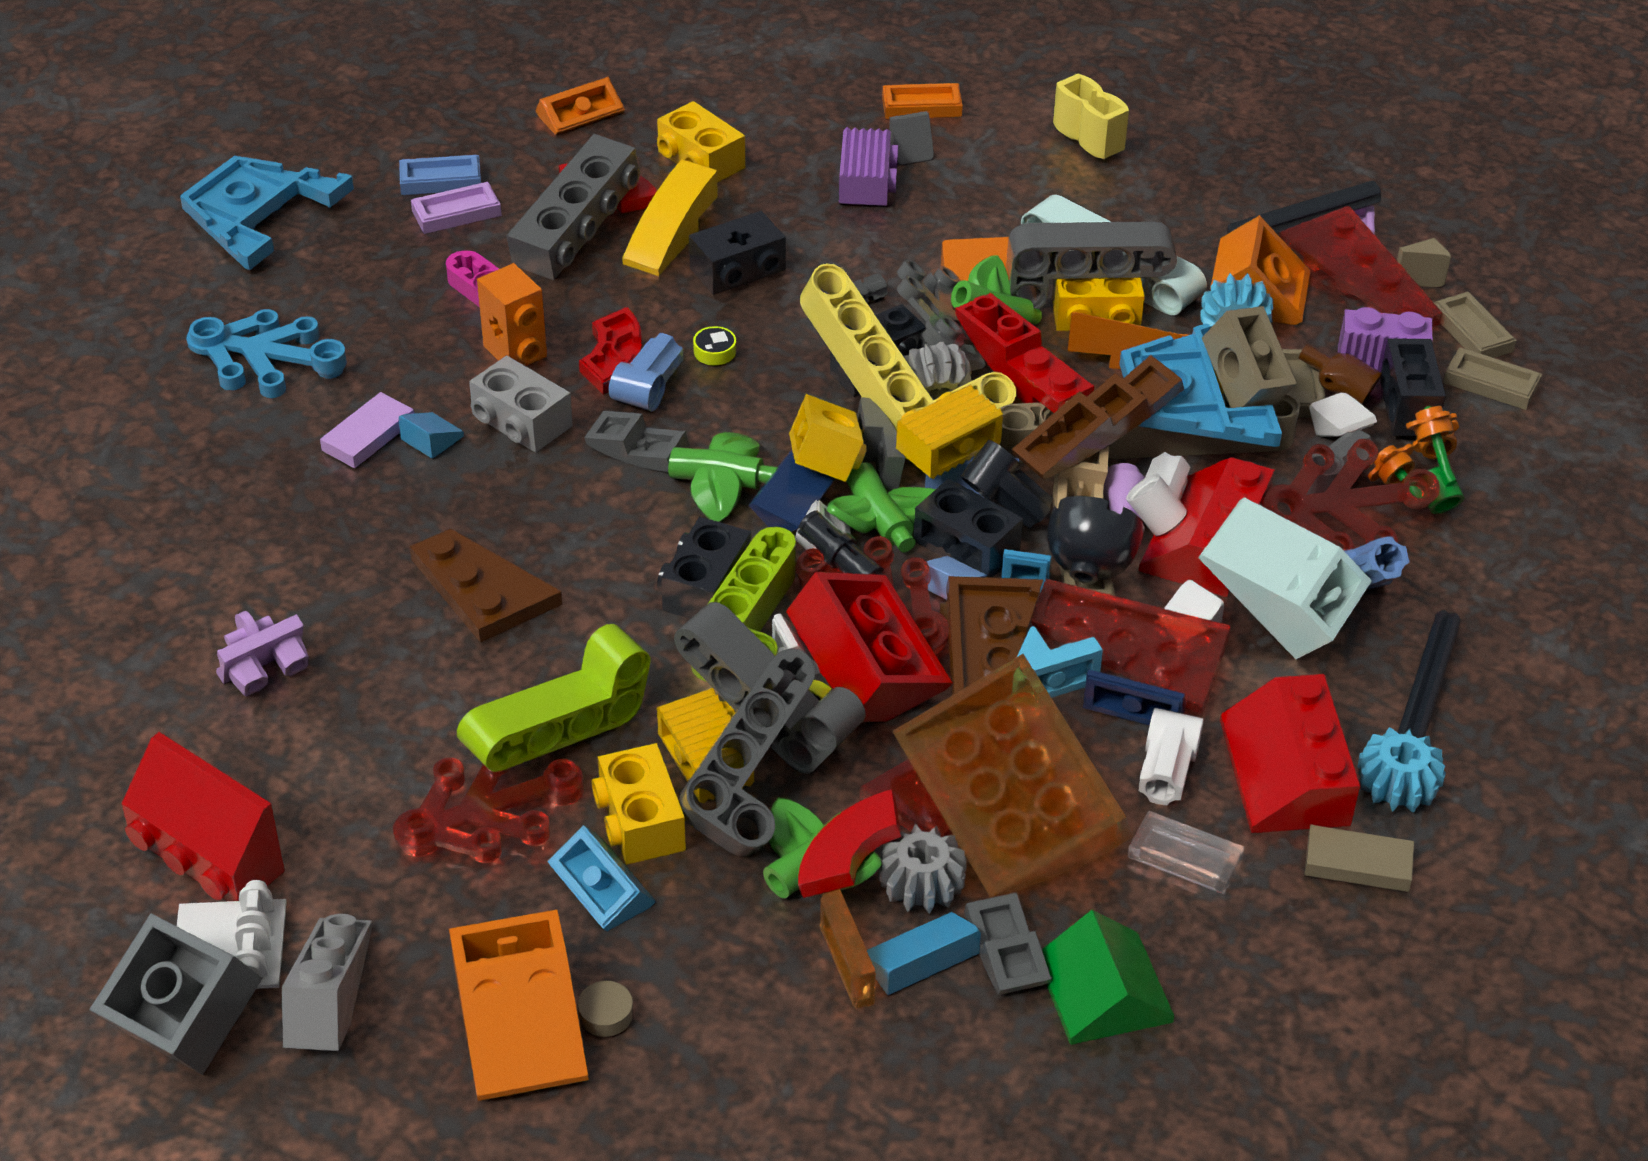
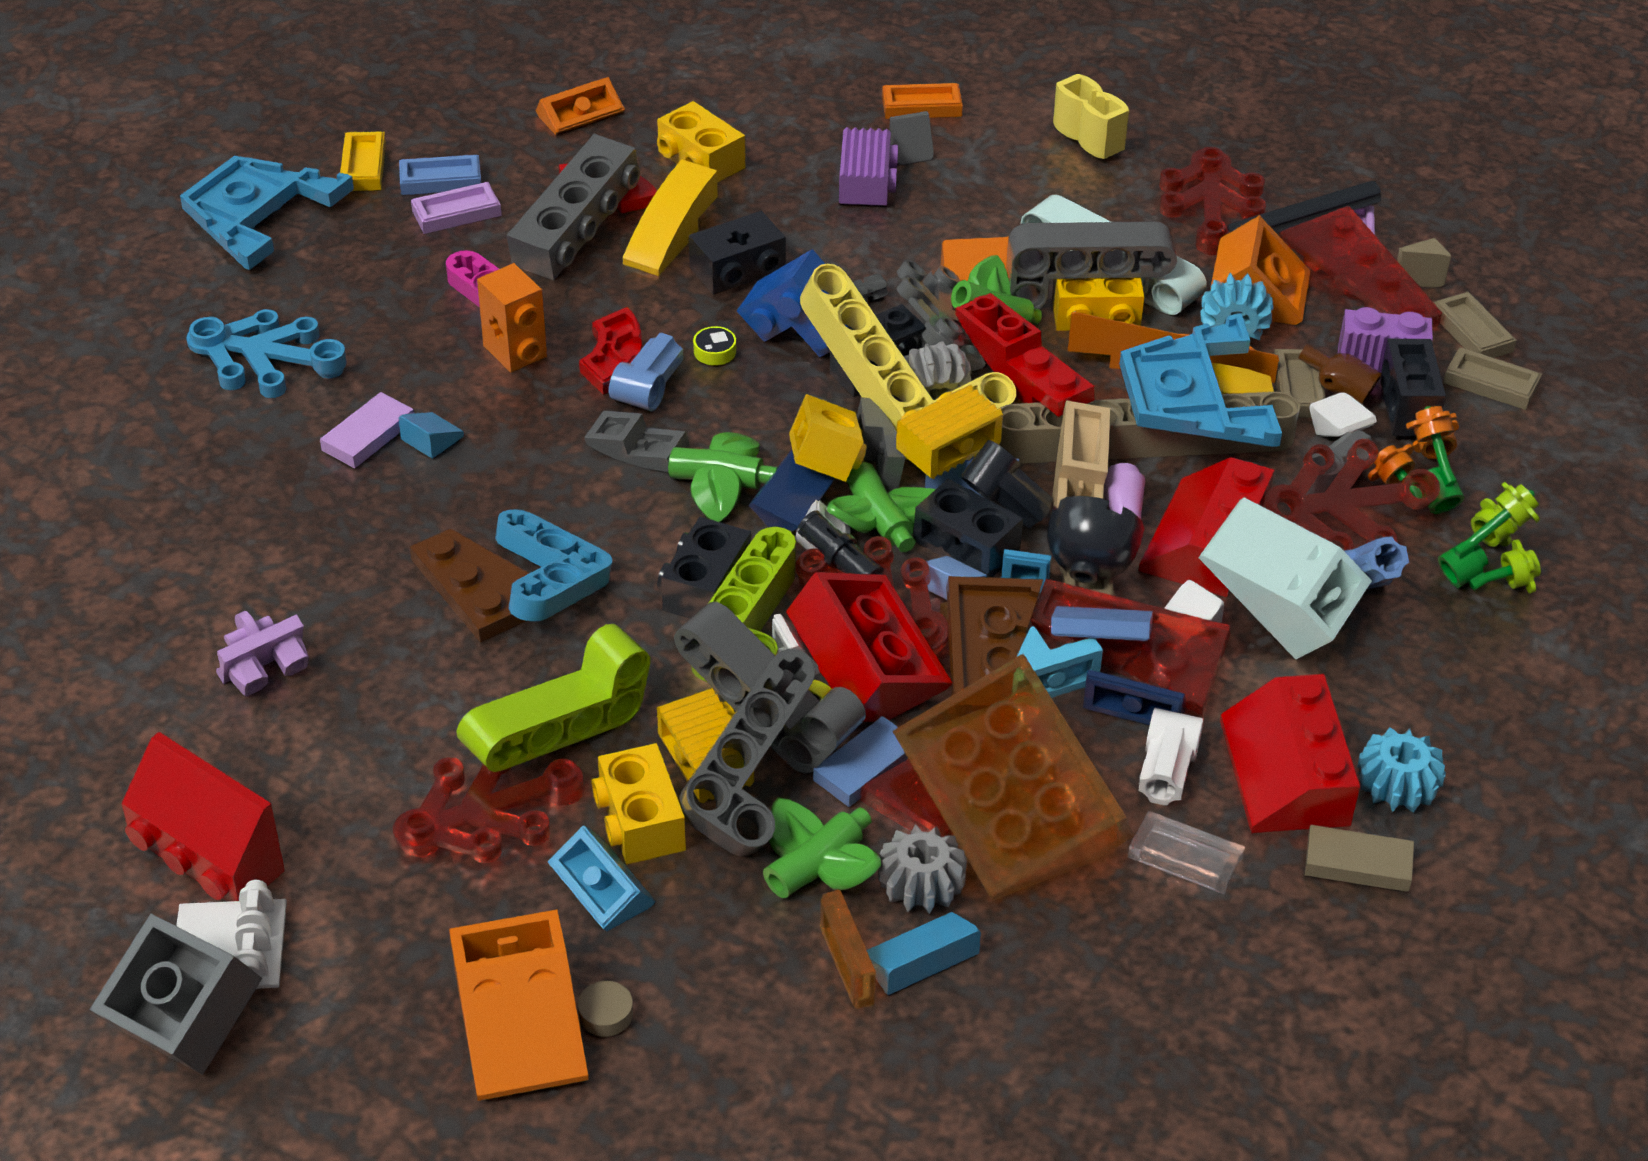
light grey slope [282,914,372,1051] -> none
light grey brick [469,355,573,453] -> none
red tile [798,789,901,898] -> none
dark grey slope [964,892,1051,995] -> none
reddish brown slope [1012,355,1184,480] -> none
green slope [1042,910,1174,1045] -> none
white piece [1126,452,1190,536] -> none
dark tan brick [1202,306,1297,408] -> none
black axle [1397,610,1461,738] -> none
none -> yellow tile [340,132,386,191]
none -> dark azure beam [495,509,612,621]
none -> blue brick [737,249,848,357]
none -> medium blue tile [813,716,919,807]
none -> medium blue tile [1051,606,1153,641]
none -> clear red plant [1159,147,1266,255]
none -> plant [1438,482,1541,594]

